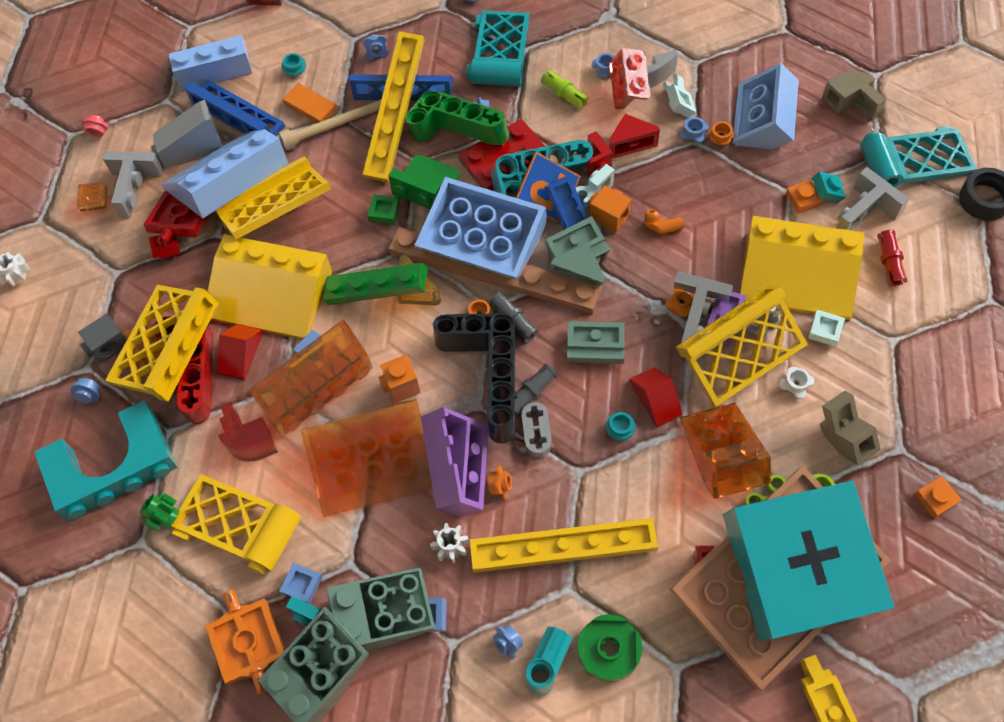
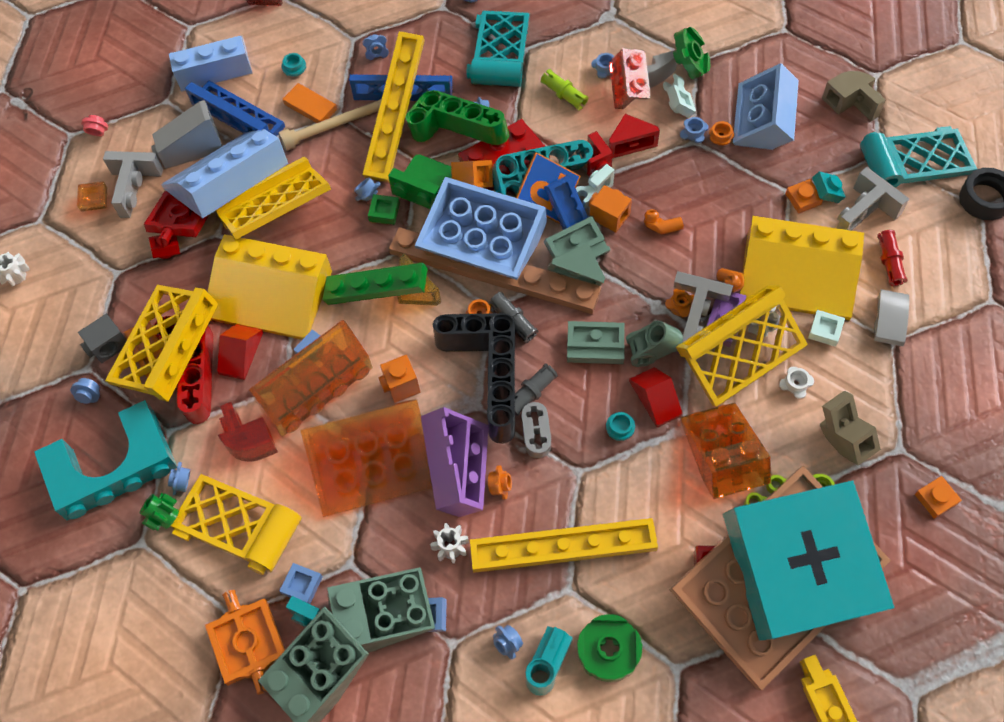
none -> medium blue plate [168,462,190,496]
none -> medium blue plate [354,177,381,201]
none -> orange brick [451,160,493,188]
none -> sand green piece [626,320,683,367]
none -> green plate [673,27,710,80]
none -> orange arm [716,268,744,293]
none -> light grey slope [874,289,909,347]

